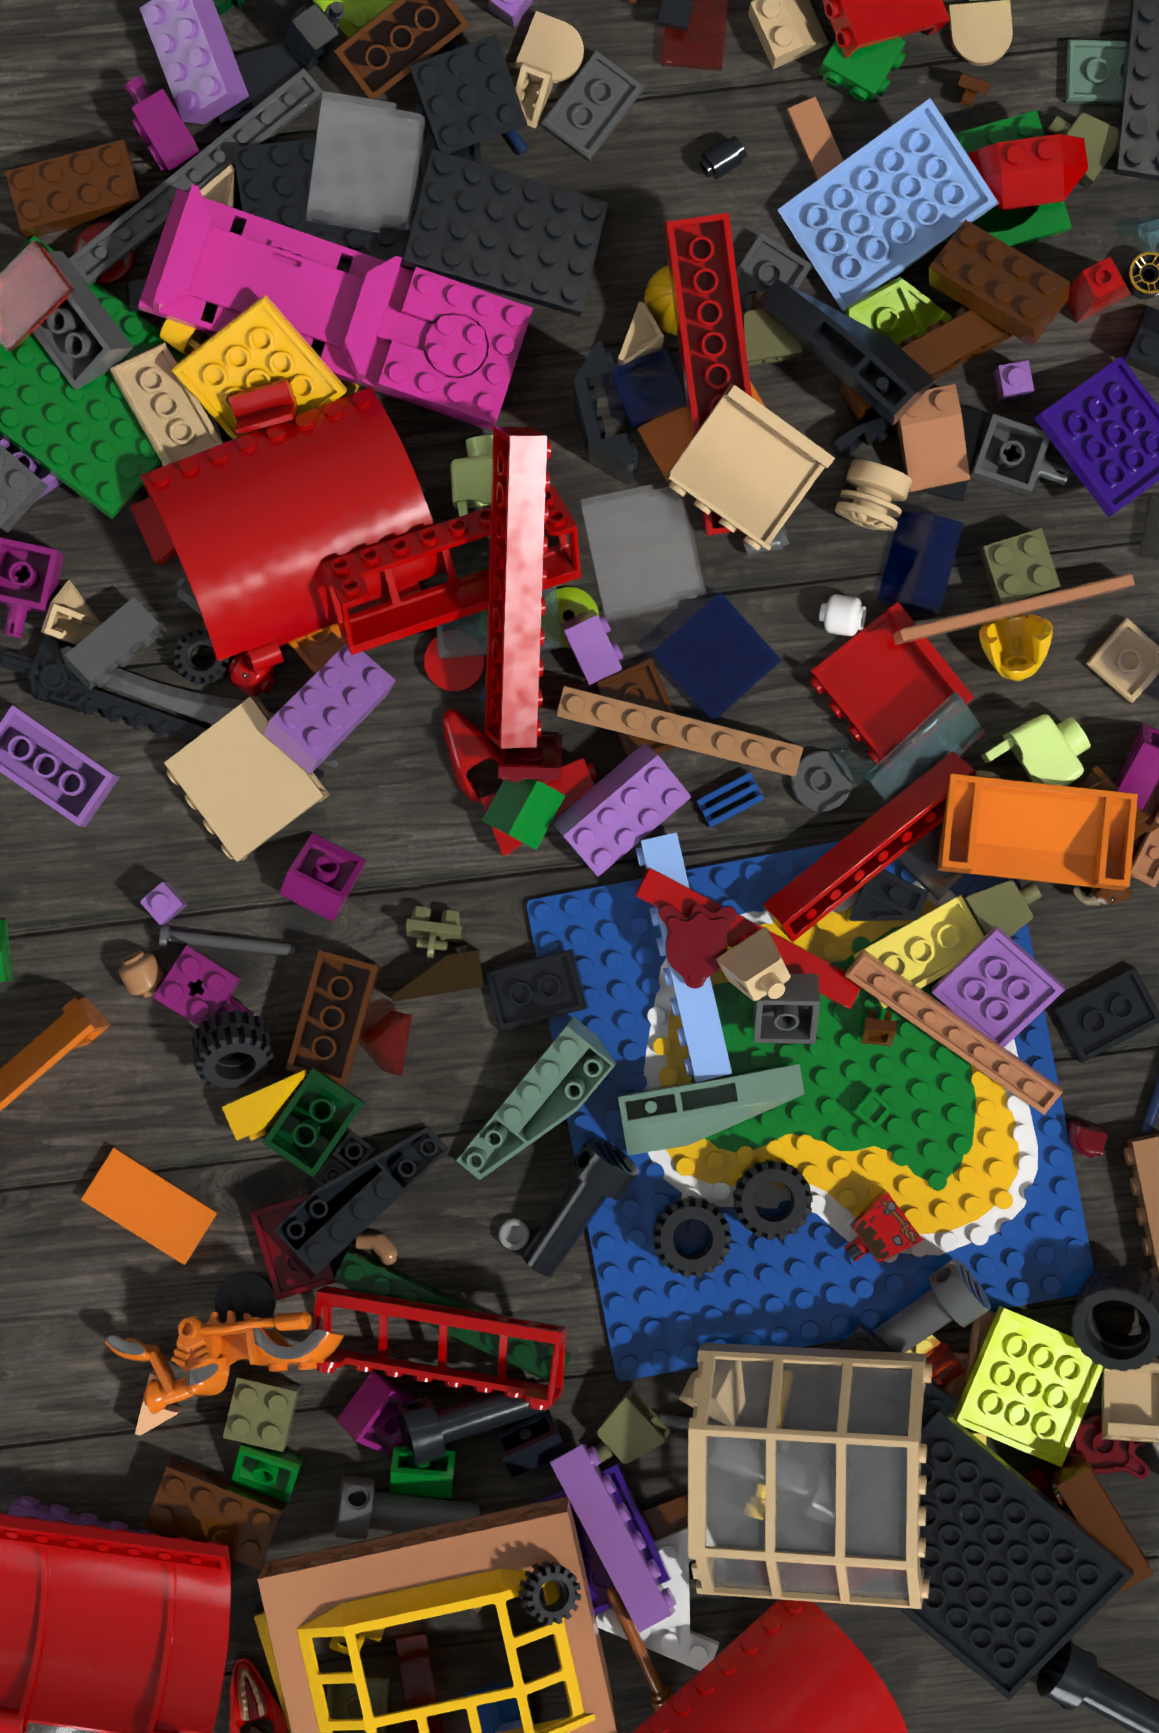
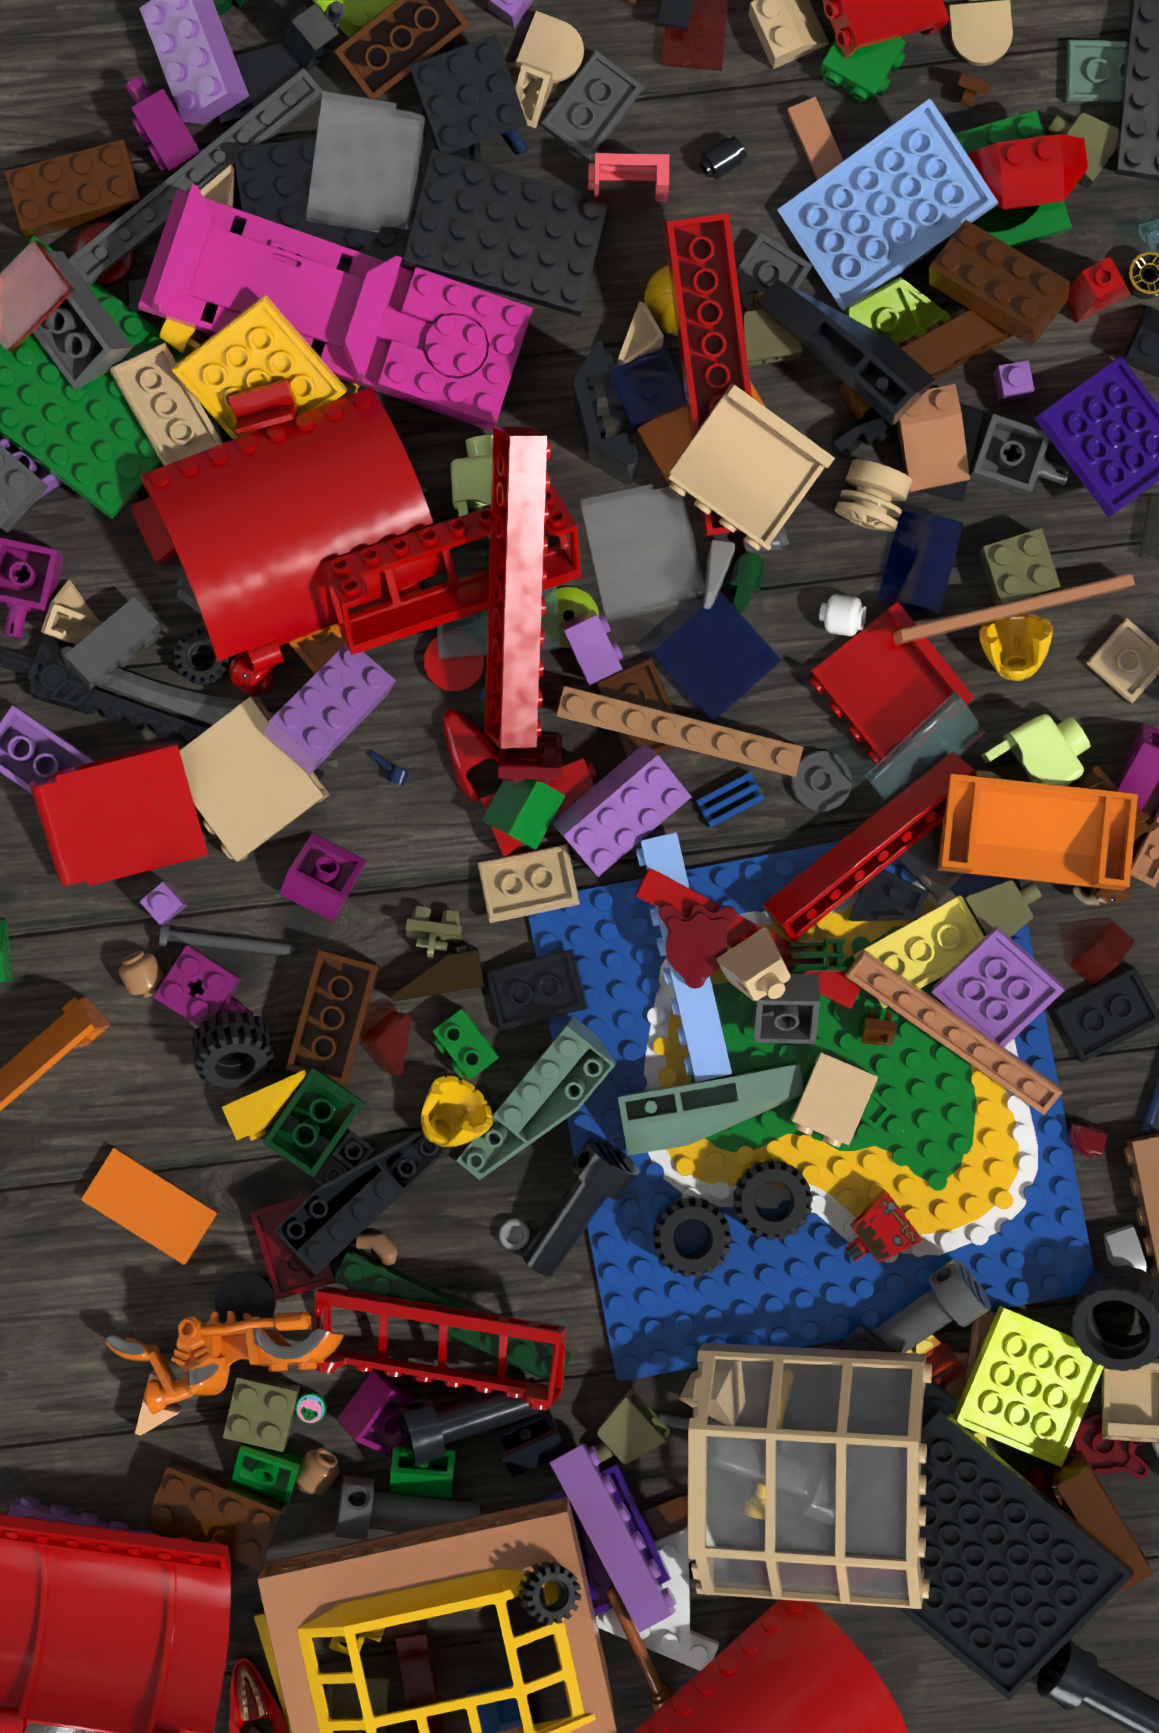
none -> red piece [29,743,208,886]
none -> tile [295,1392,327,1424]
none -> medium nougat head [295,1448,340,1495]
none -> dark blue hand [370,751,408,786]
none -> yellow hair [421,1076,493,1147]
none -> green brick [432,1008,500,1080]
none -> tan tile [478,844,580,923]
none -> coral panel [588,153,670,201]
none -> light grey slope [703,540,735,609]
none -> dark green arm [729,553,764,612]
none -> dark green arm [789,939,847,973]
none -> tan panel [790,1051,878,1148]
none -> clear red slope [1070,920,1135,985]
none -> light grey slope [1103,1224,1149,1274]

